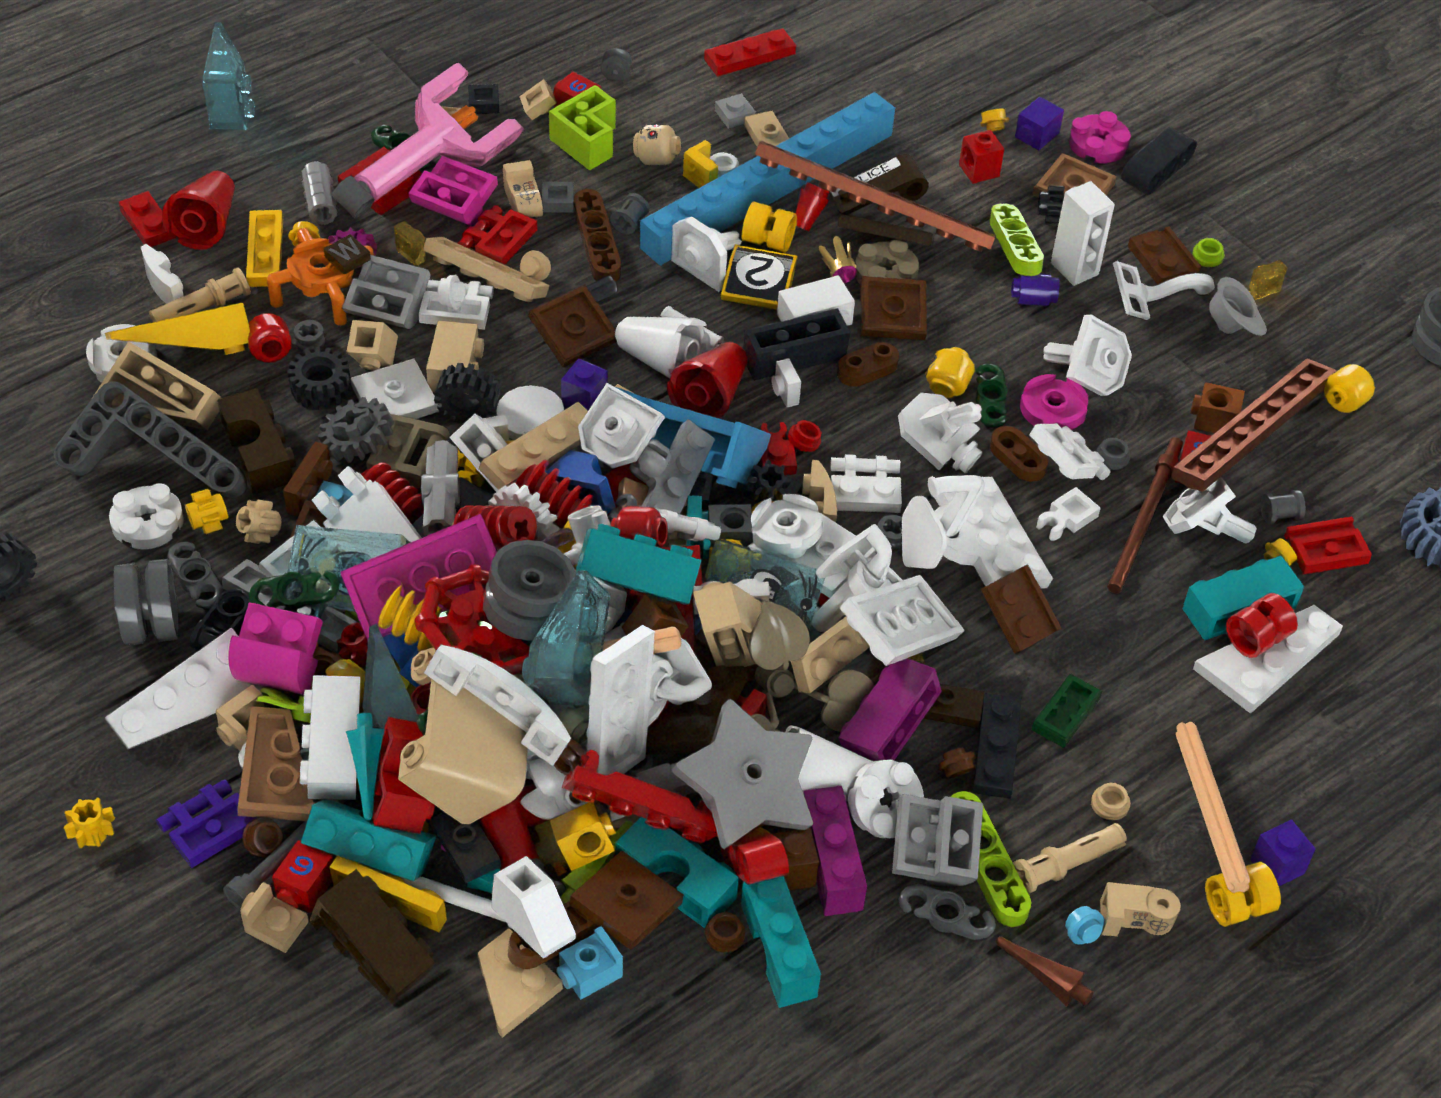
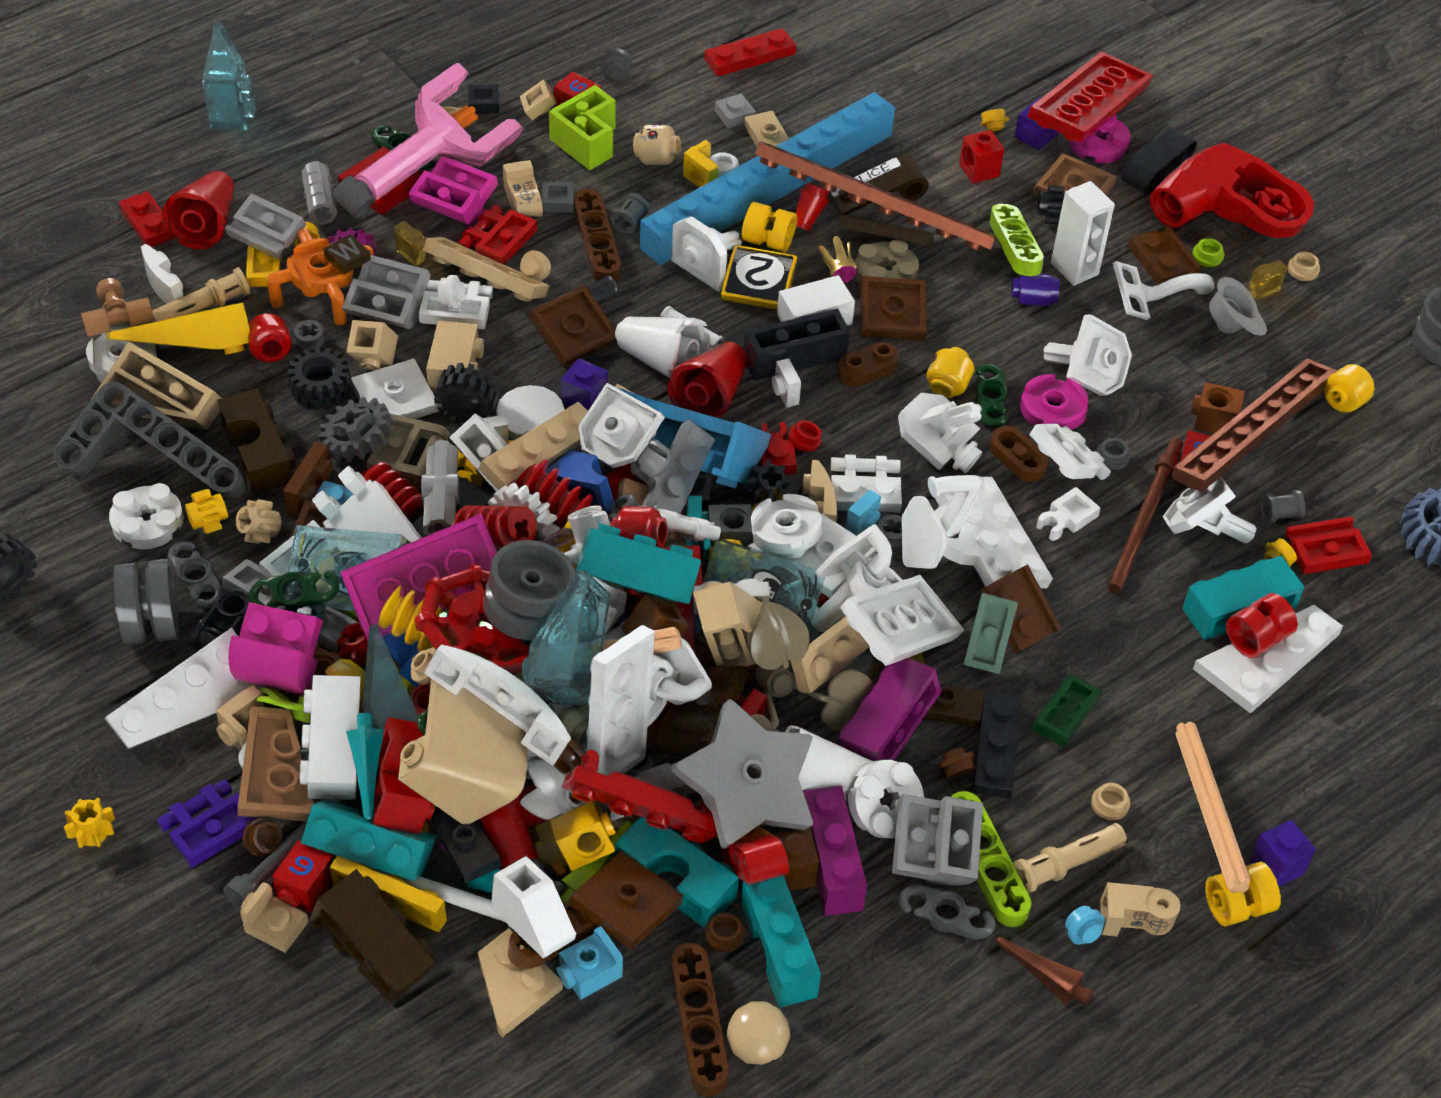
none -> medium nougat bar [81,278,155,337]
none -> light grey plate [224,193,306,260]
none -> reddish brown beam [671,943,729,1097]
none -> tan hair [727,1001,791,1065]
none -> medium azure plate [846,490,881,536]
none -> sand green plate [964,593,1018,674]
none -> red plate [1027,51,1153,143]
none -> red piece [1150,143,1314,239]
none -> tan plate [1287,252,1320,281]

